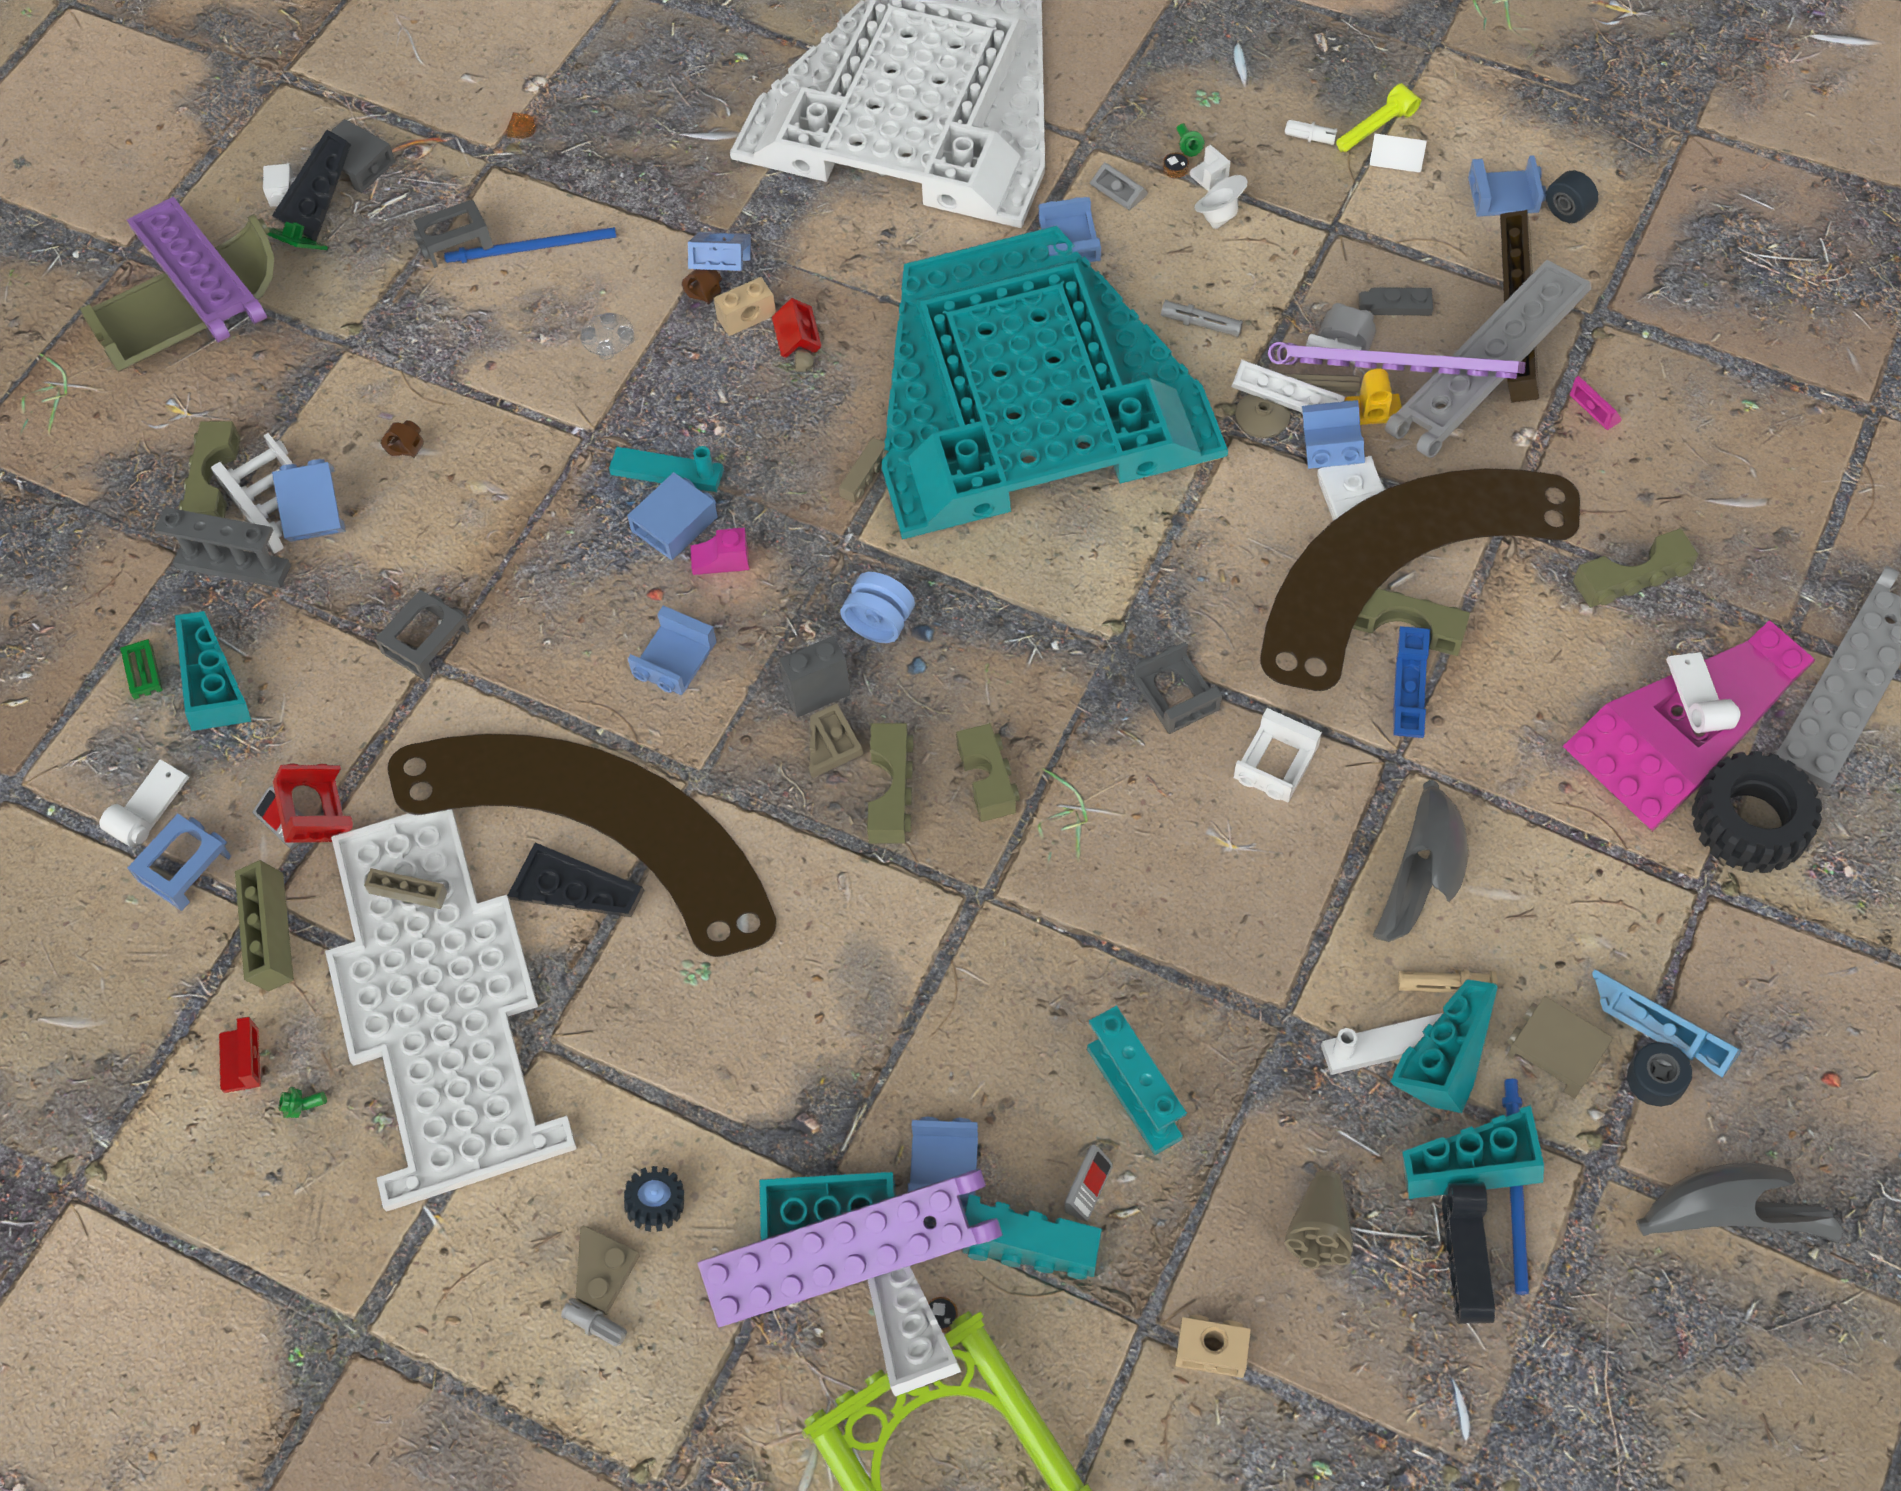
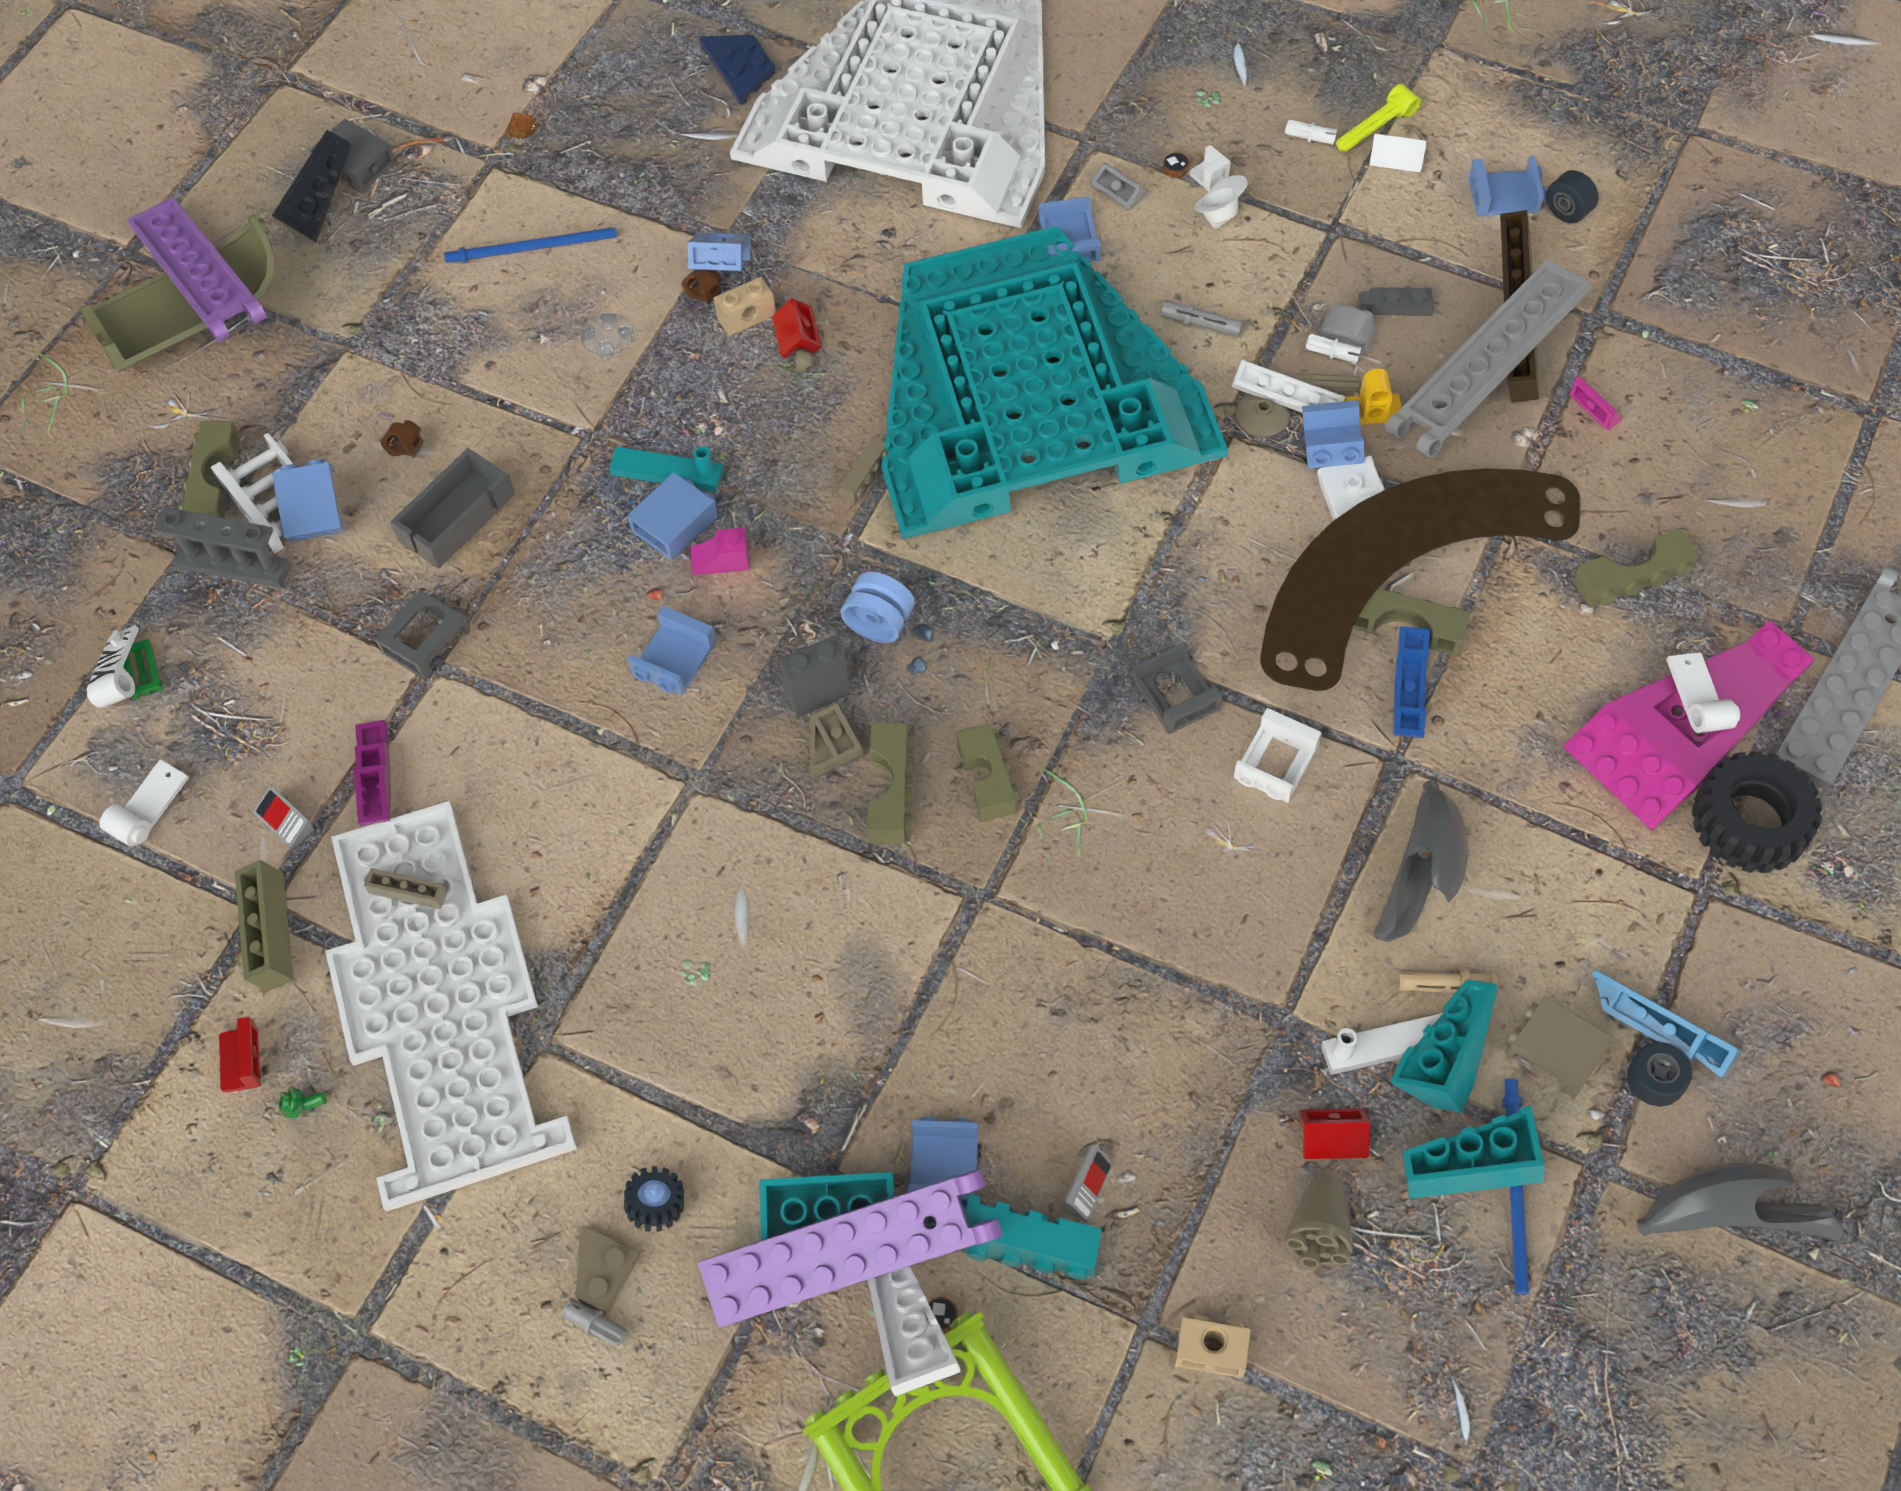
medium blue panel [128,813,231,911] -> none
teal wedge [175,611,252,731] -> none
white brick [263,163,296,207] -> none
green piece [266,222,328,250] -> none
red panel [273,763,353,843] -> none
dark brown piece [387,734,776,957] -> none
dark grey panel [413,199,494,268] -> none
black wing [507,842,645,917] -> none
teal fence [1087,1005,1187,1156] -> none
green plate [1176,123,1204,157] -> none
hinge [1268,342,1526,379] -> none
black beam [1442,1182,1495,1324] -> none
none -> white door [87,625,139,708]
none -> magenta slope [354,720,391,826]
none -> dark grey piece [390,448,515,569]
none -> dark blue wing [699,35,775,106]
none -> red panel [1299,1108,1370,1159]

